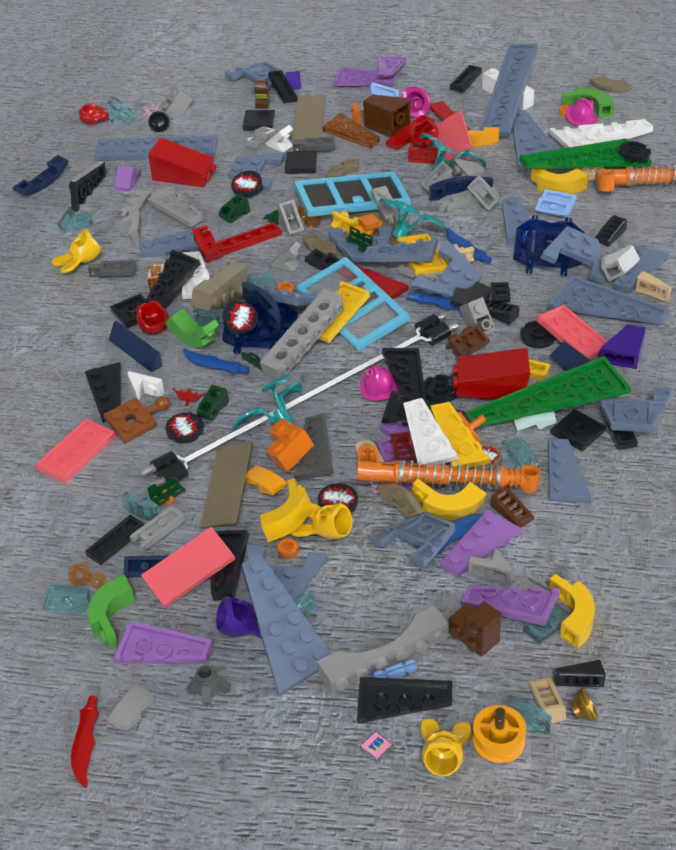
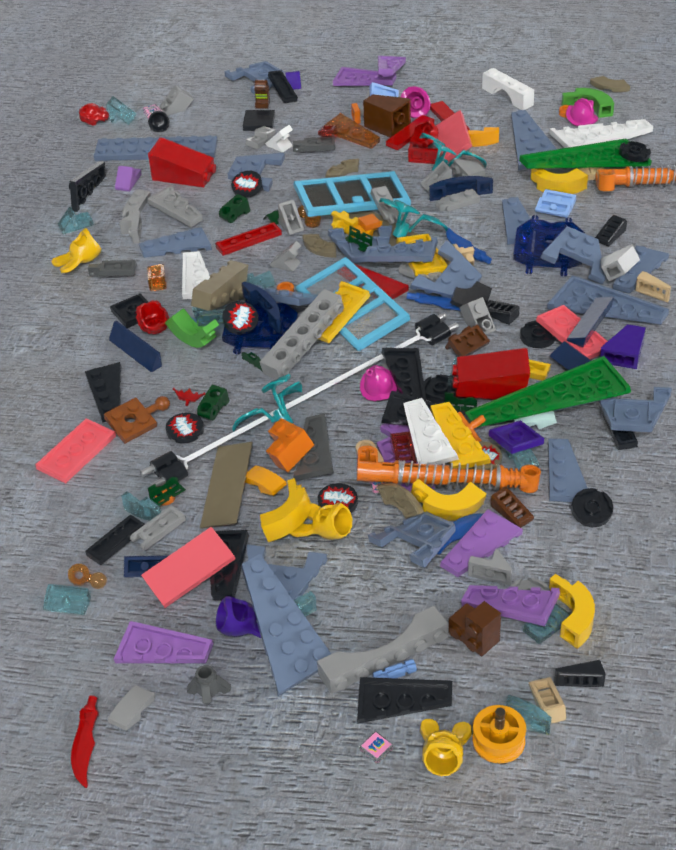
dark blue slope [12,155,69,195] -> none
bright green arch [88,575,135,650] -> none
white slope [127,371,164,401] -> none
black wing [146,249,201,307] -> none
blue sword [183,349,249,374] -> none
red hinge [192,225,223,263] -> none
orange tile [277,539,299,559] -> none
black tile [285,151,317,174] -> none
dark tan window [292,95,326,141] -> none
black slope [305,249,340,271] -> none
black plate [450,65,482,92] -> none
light grey slope [467,175,500,211] -> none
sand blue plate [479,43,538,136] -> none
black slope [491,282,511,302] -> none
black tile [551,409,606,452] -> none
pearl gold piece [570,687,599,720] -> none
none -> clear red slope [318,125,338,138]
none -> dark green piece [445,392,477,412]
none -> dark purple tile [488,420,545,454]
none -> slope [566,297,614,347]
none -> black tile [571,488,614,528]

